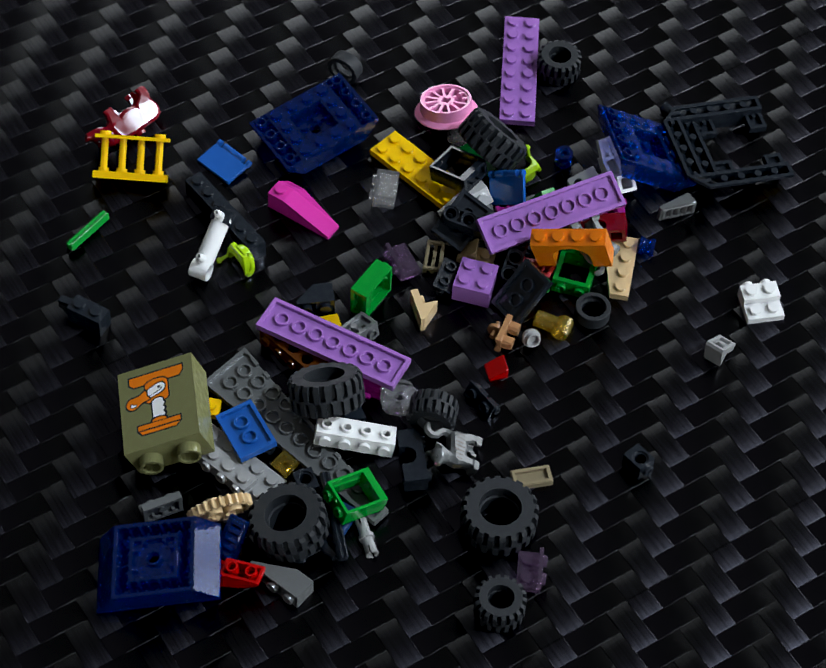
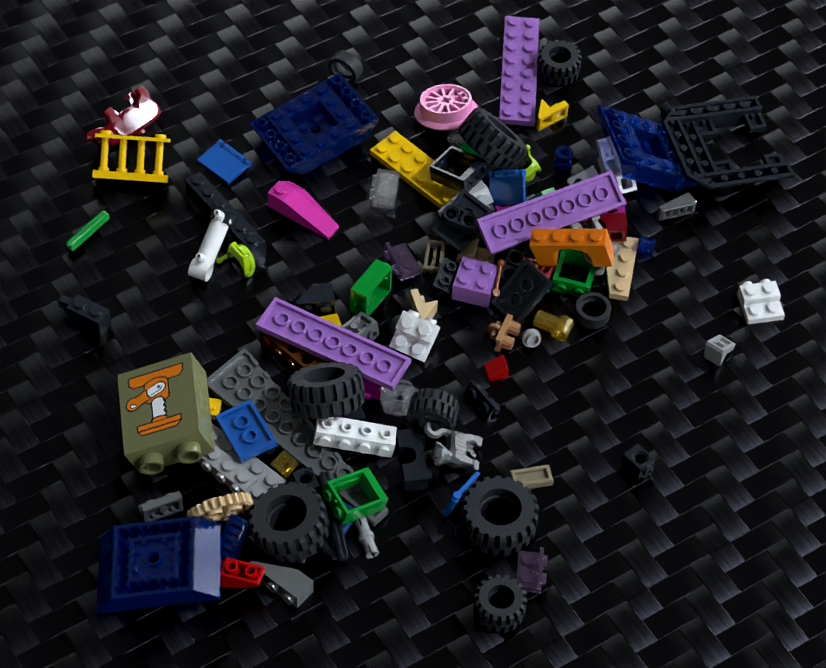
none -> white plate [389,309,440,363]
none -> blue piece [442,471,480,517]
none -> dark orange hinge [492,259,505,297]
none -> yellow slope [537,99,569,131]

